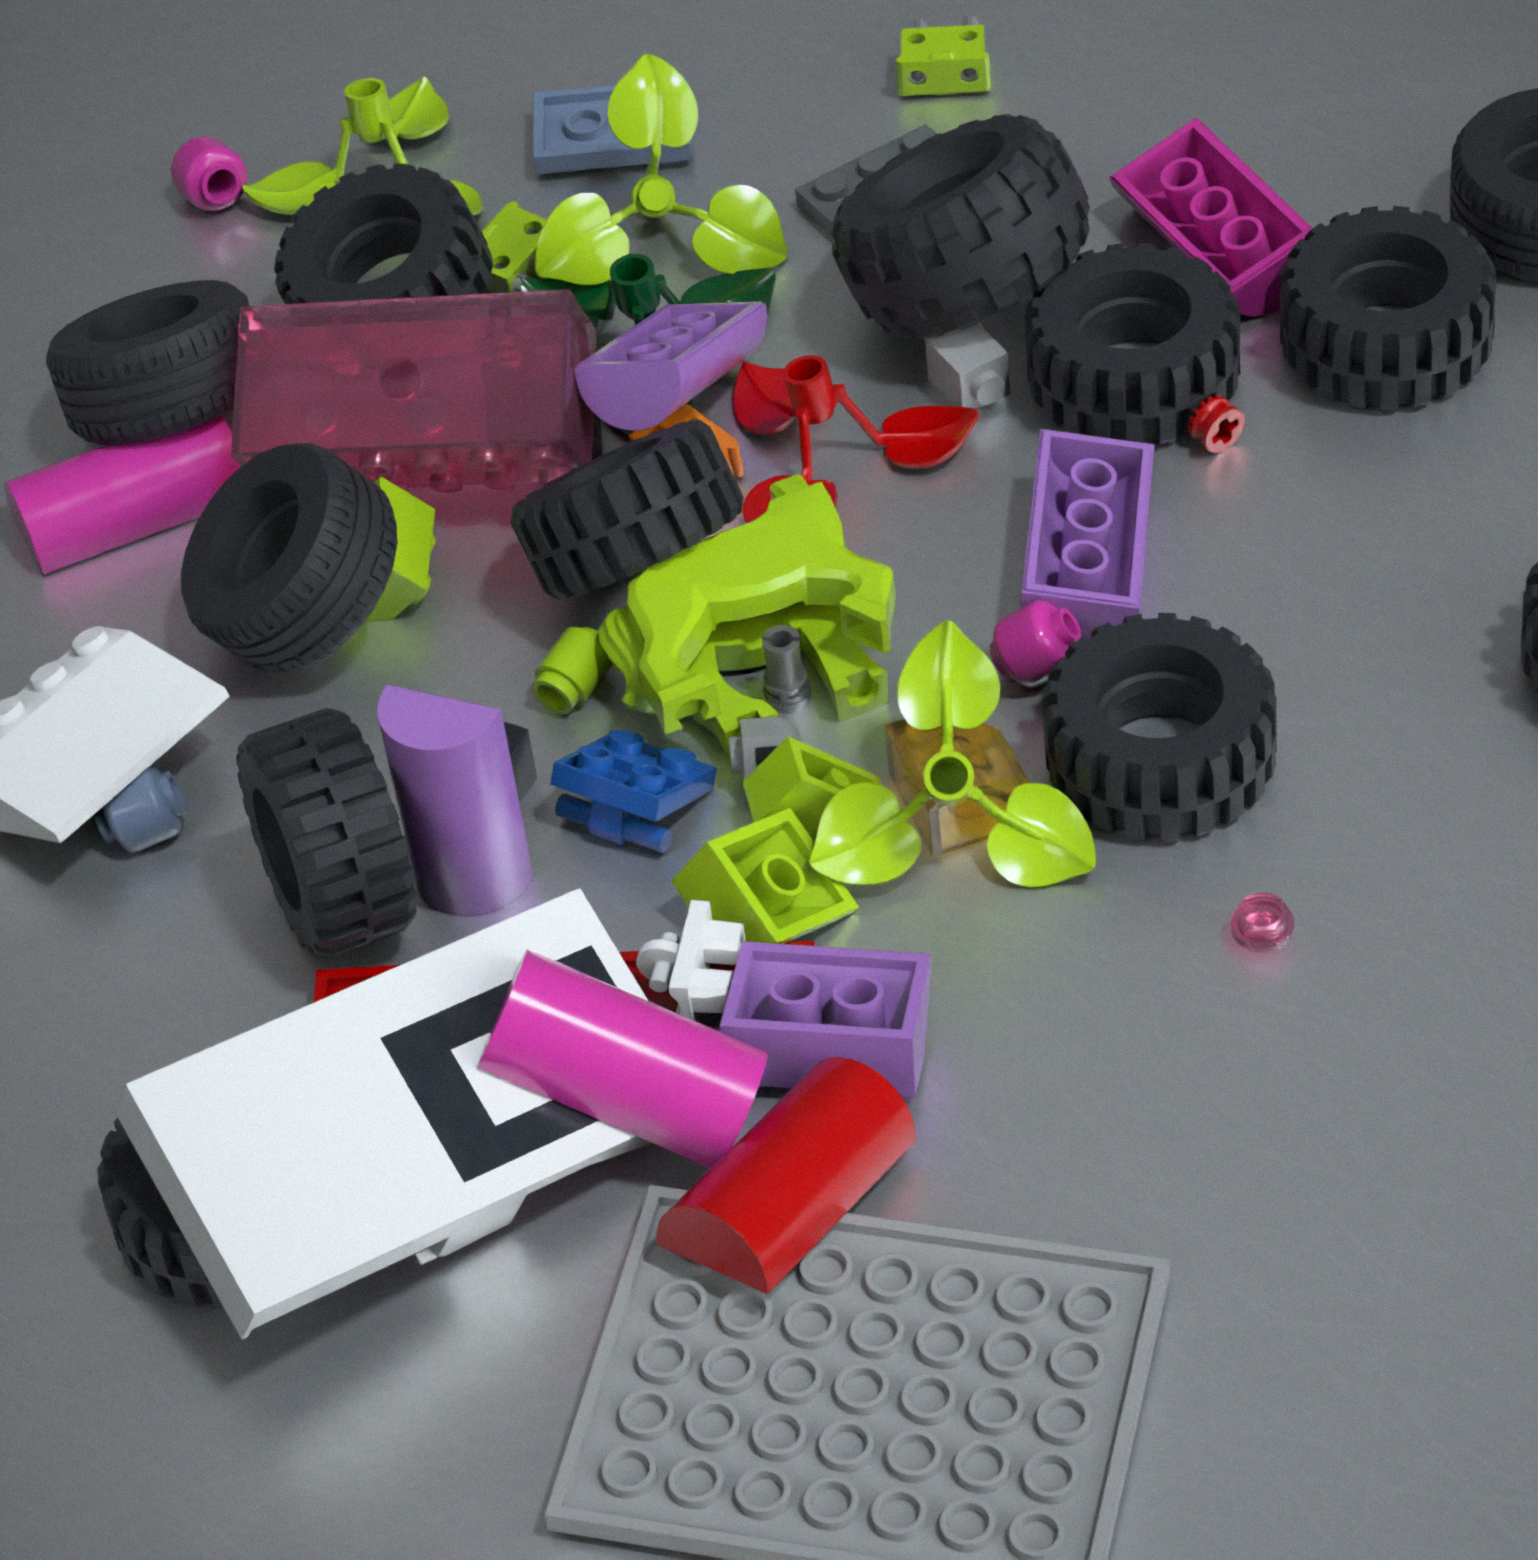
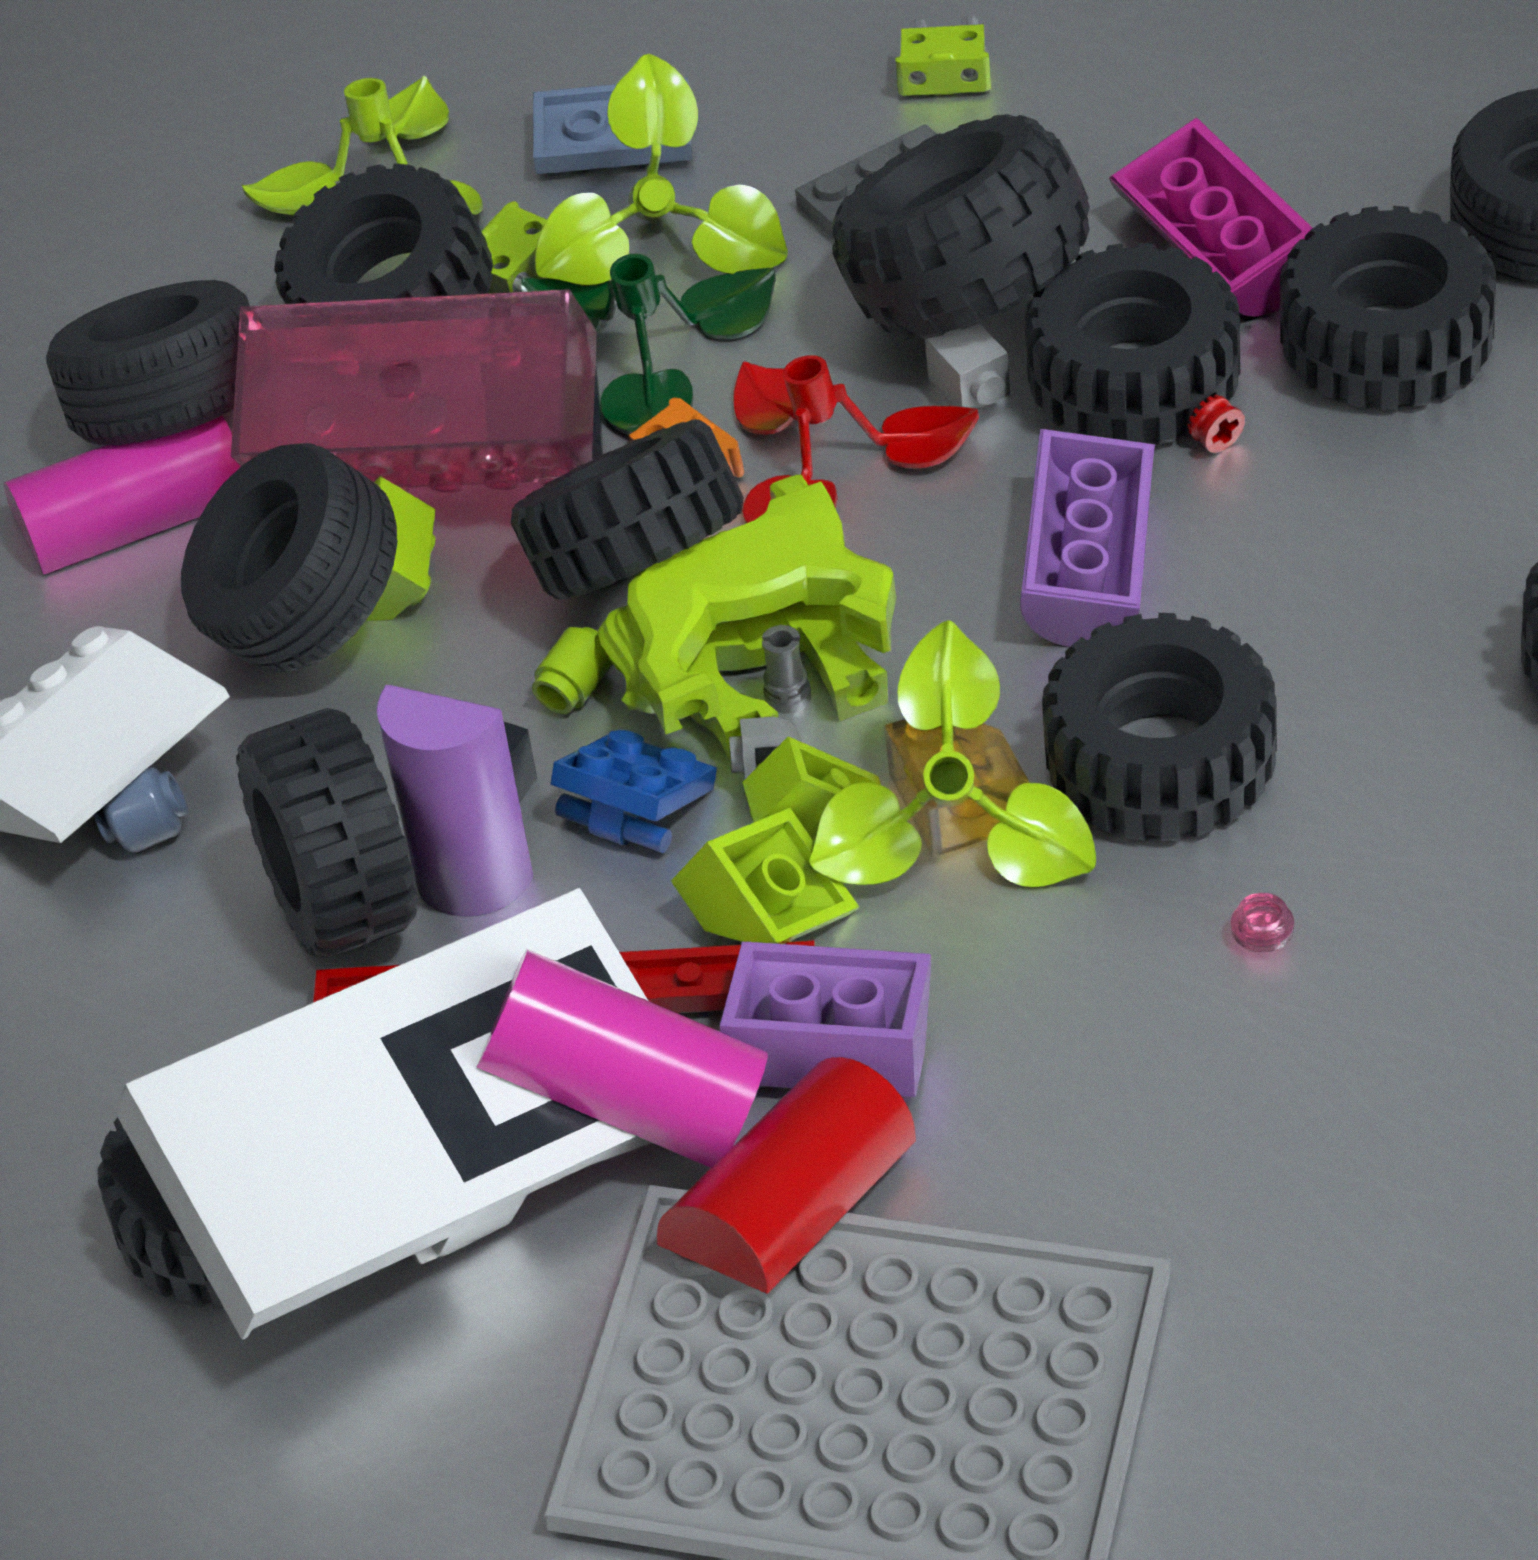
dark pink head [171,136,248,212] -> none
medium lavender brick [574,301,767,430] -> none
white hips [636,900,746,1021] -> none
dark pink head [990,599,1081,688] -> none

